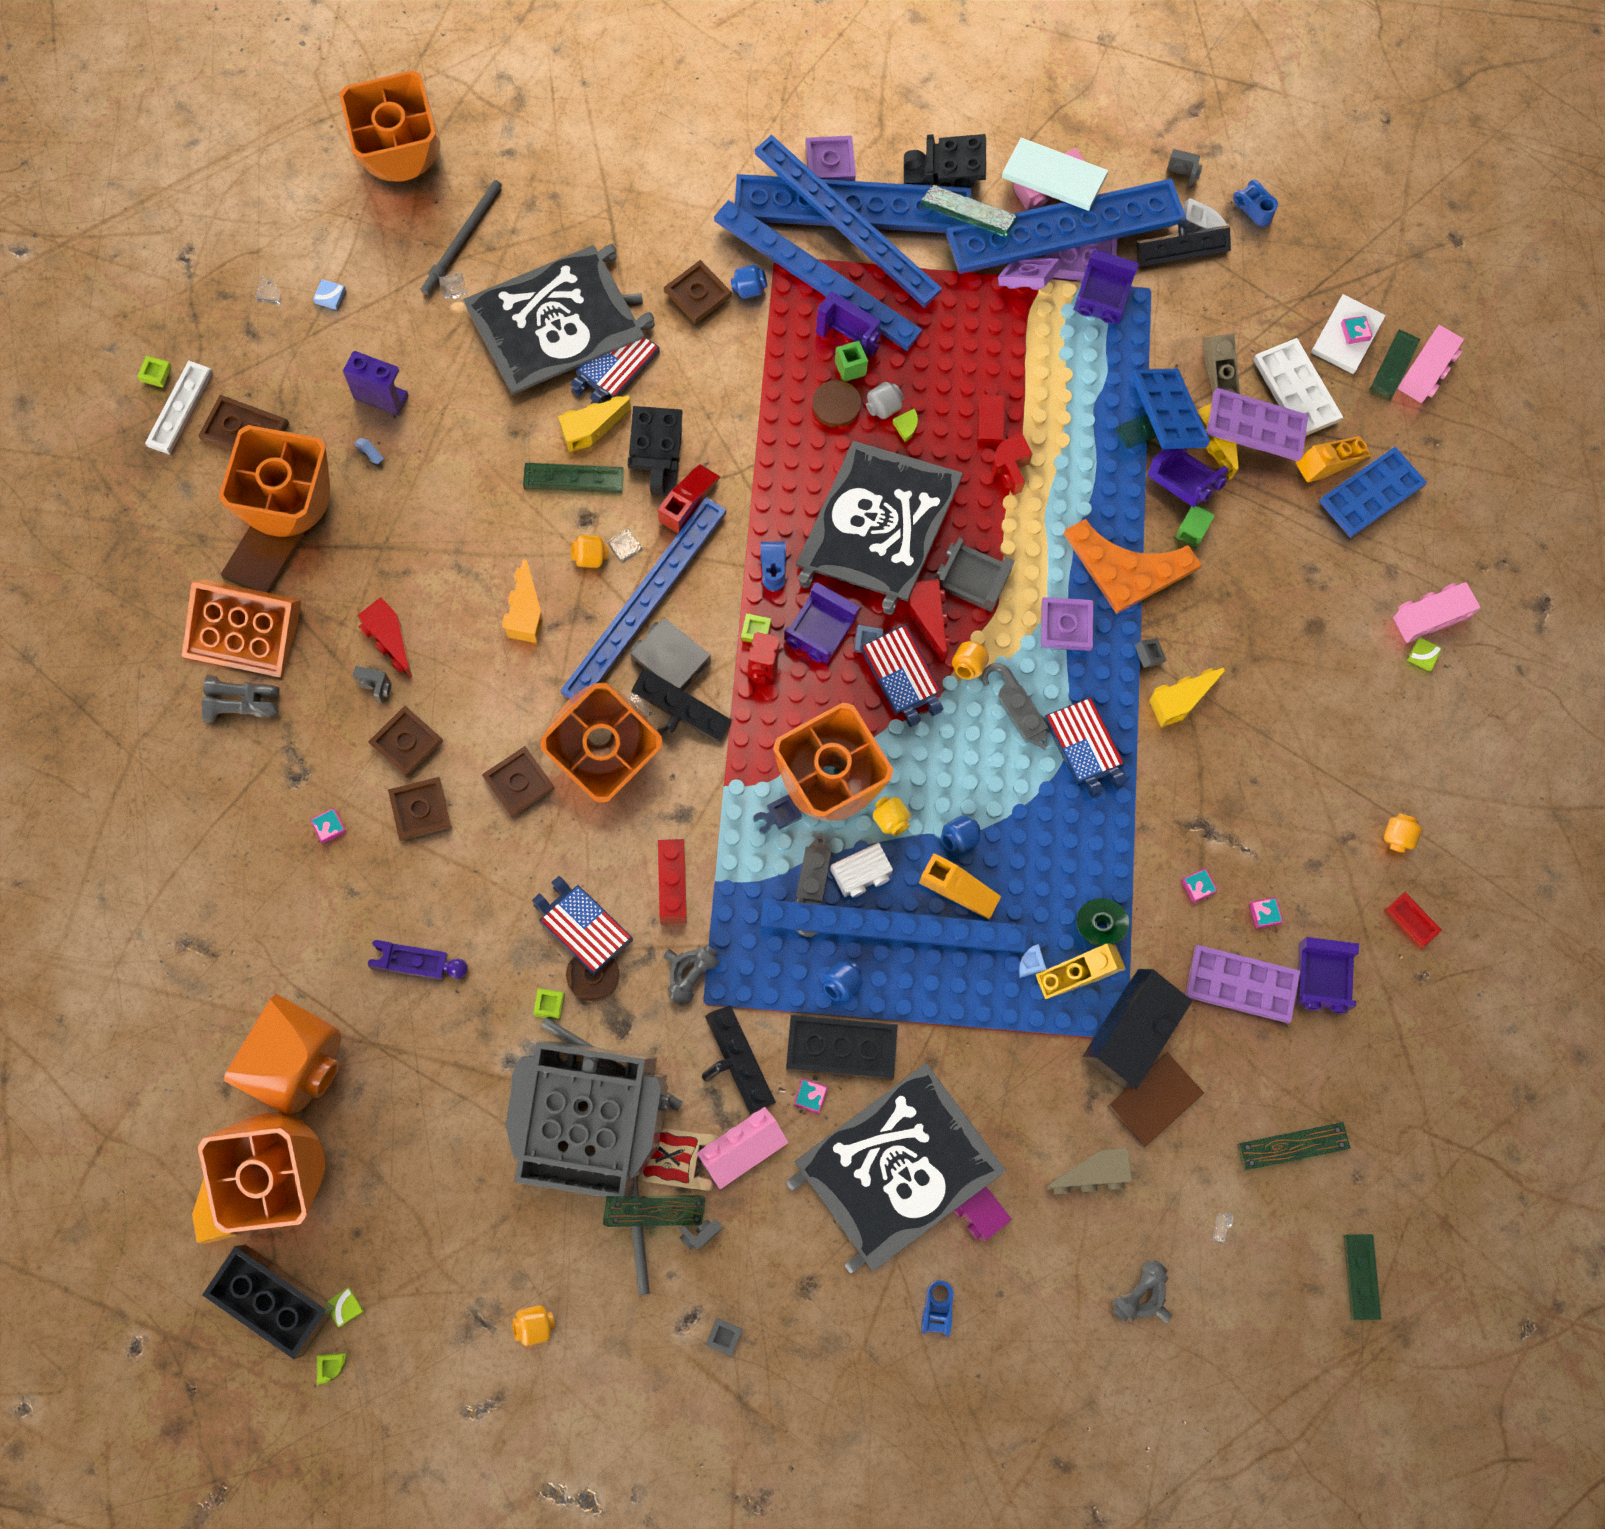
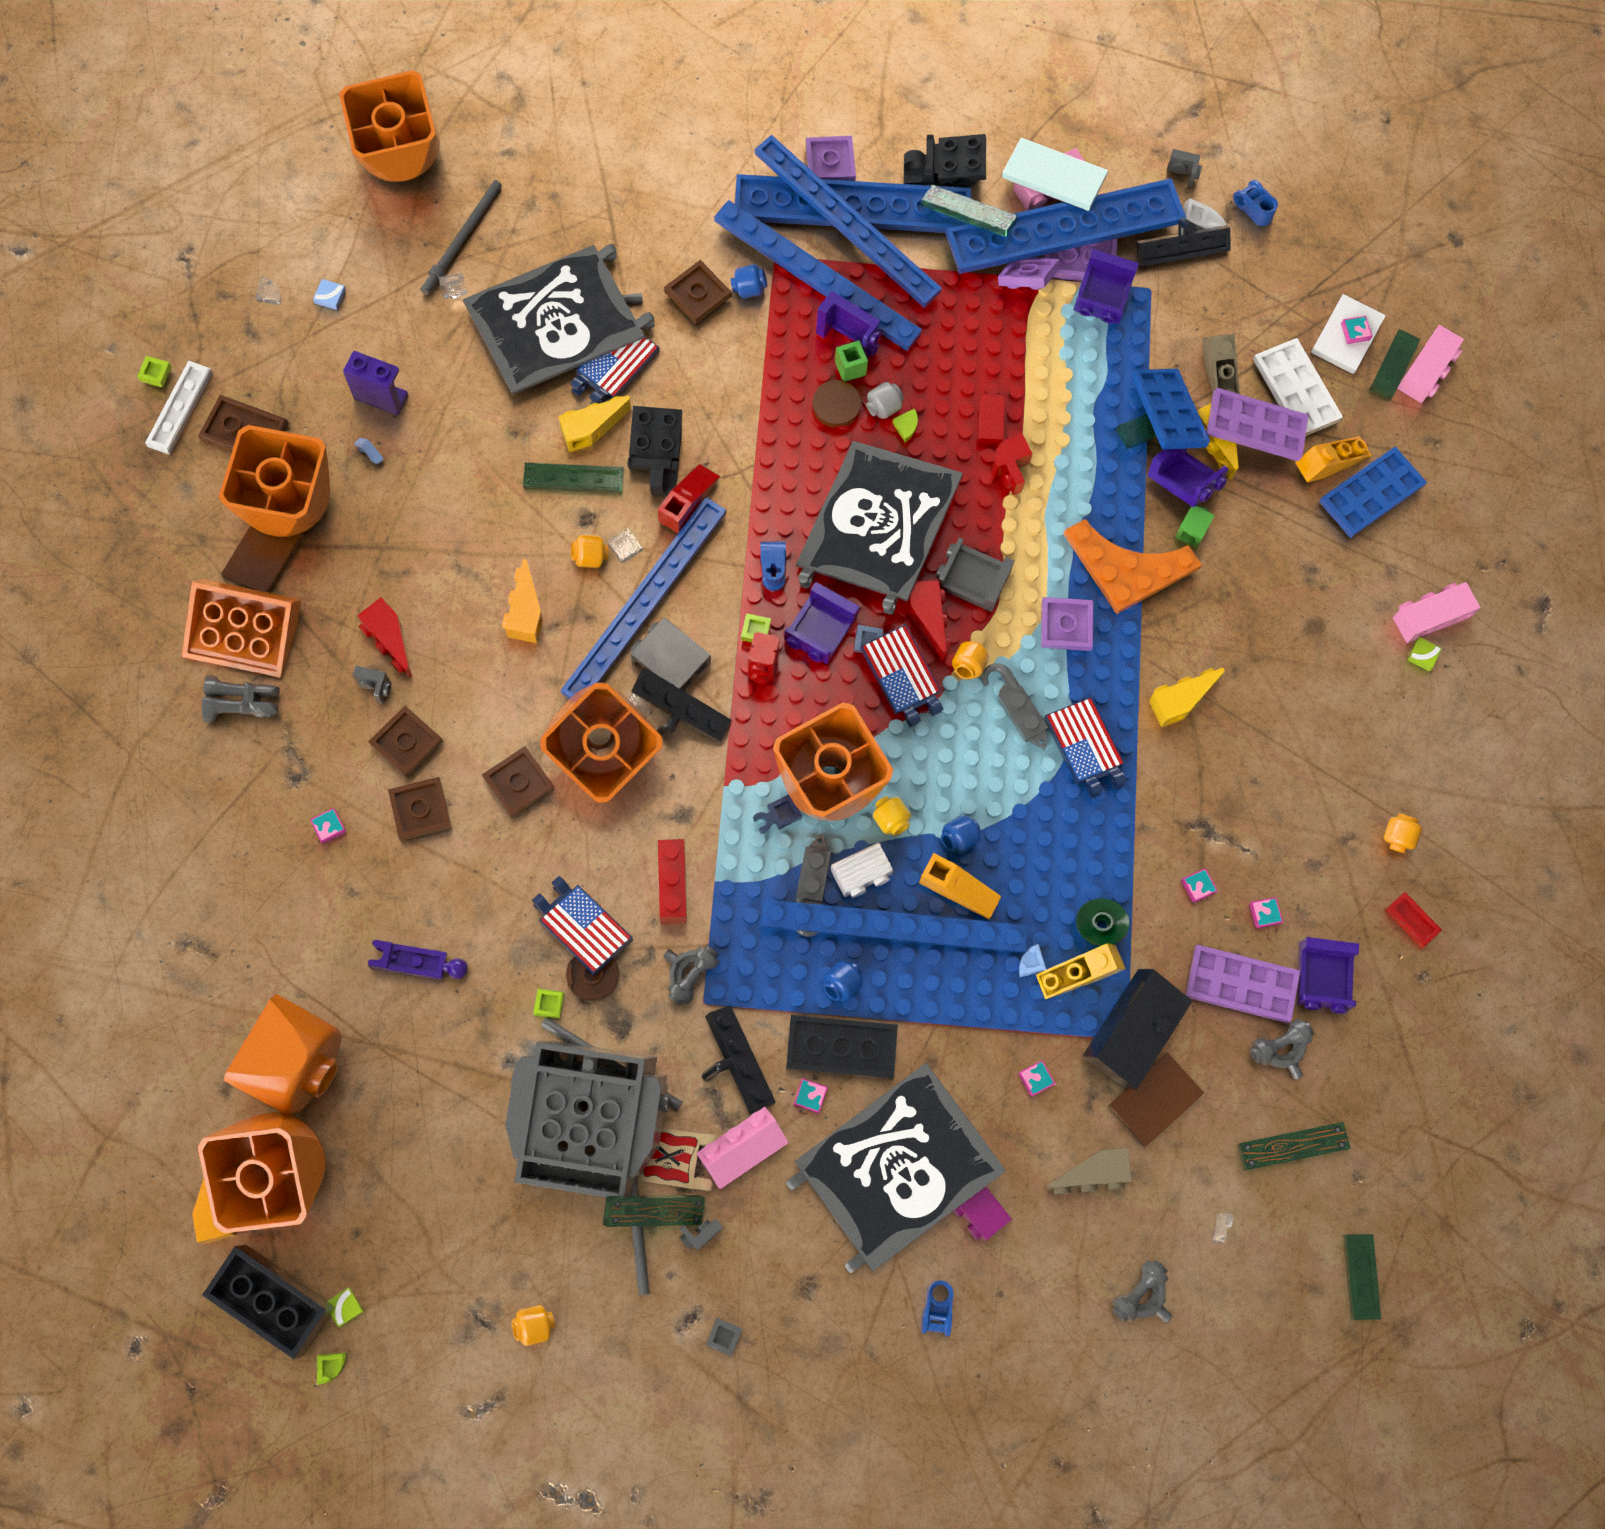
dark grey plate [1135,638,1167,668] -> none
none -> tile [1018,1060,1056,1097]
none -> dark grey piece [1250,1018,1314,1080]

